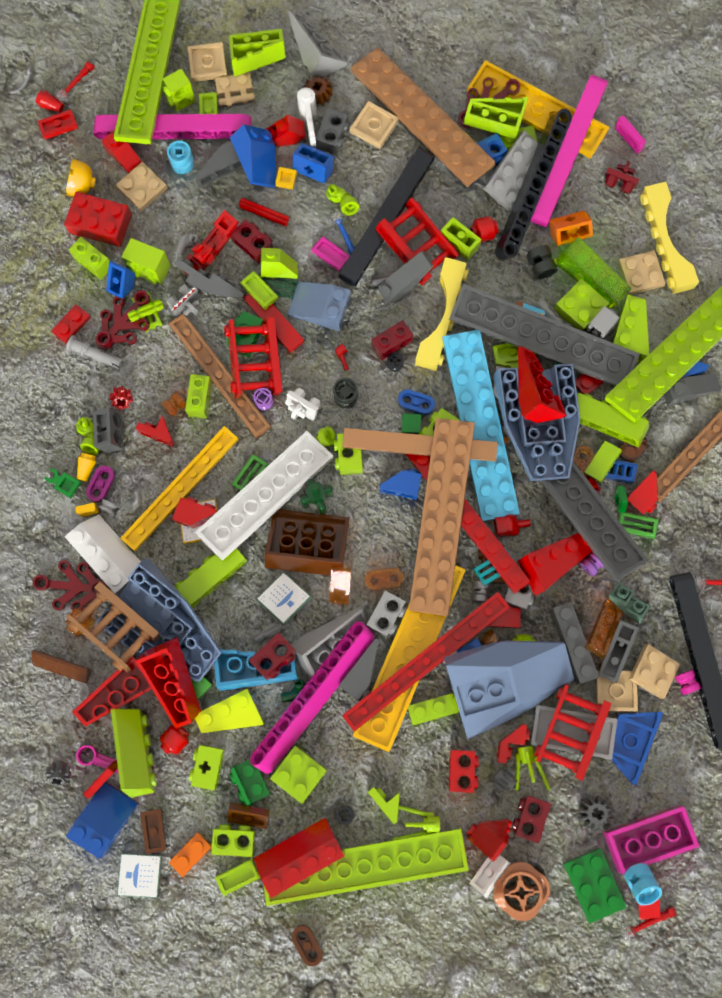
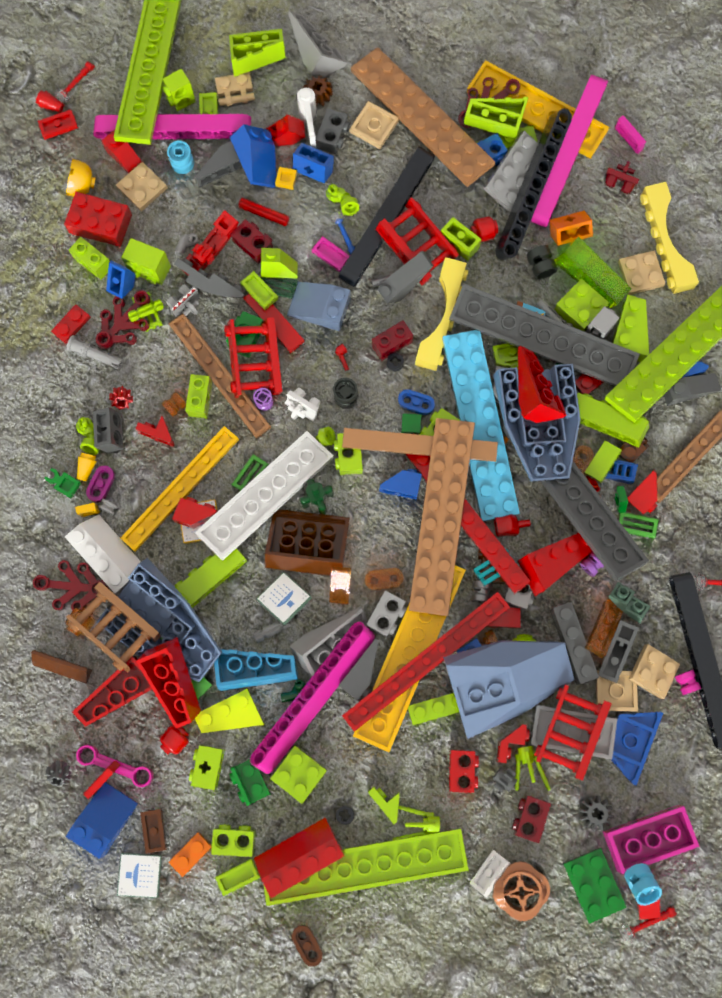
lime slope [111,709,157,798] -> none
tan plate [188,42,227,82] -> none
reddish brown plate [227,803,270,829] -> none
dark red brick [249,632,297,681] -> none
red wedge [467,818,513,862] -> none

